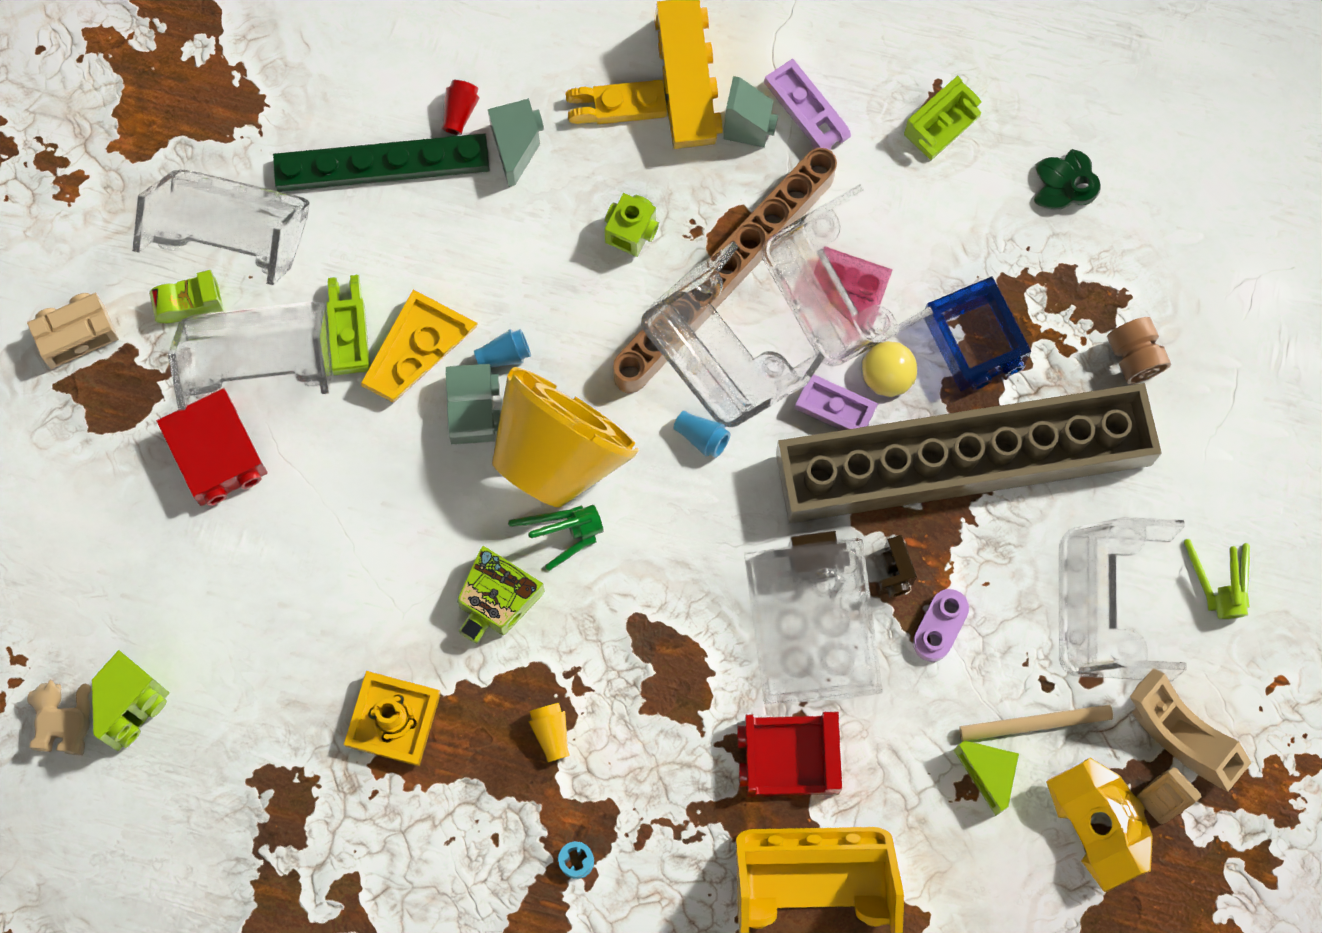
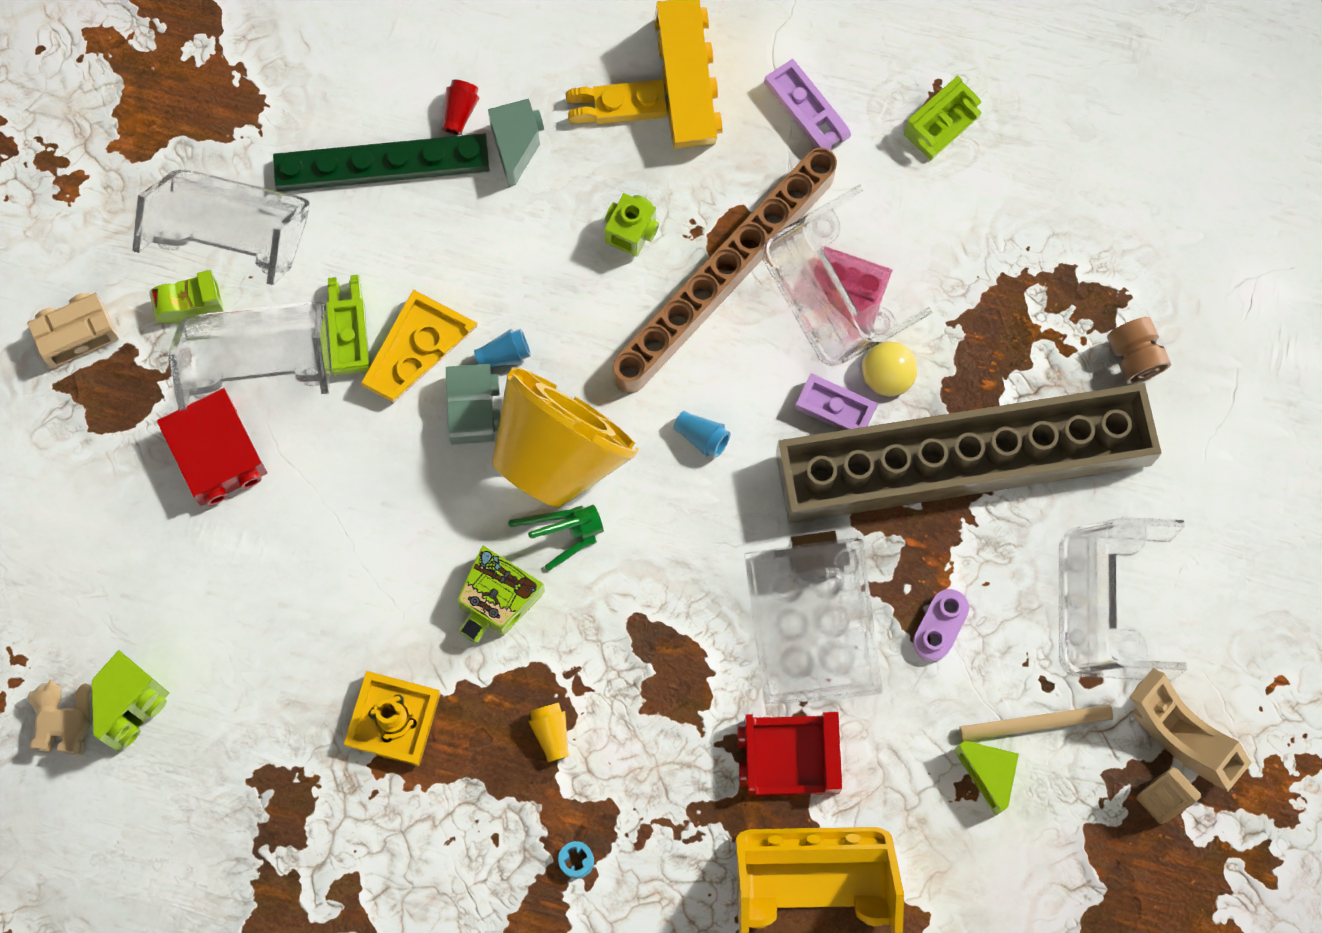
clear windscreen [641,242,824,427] -> none
sand green slope [723,76,778,147] -> none
dark brown bracket [876,535,917,598] -> none
clear blue window [923,276,1032,391] -> none
dark green plate [1034,149,1101,210] -> none
yellow piece [1046,757,1153,892] -> none
lime plant [1184,539,1250,619] -> none

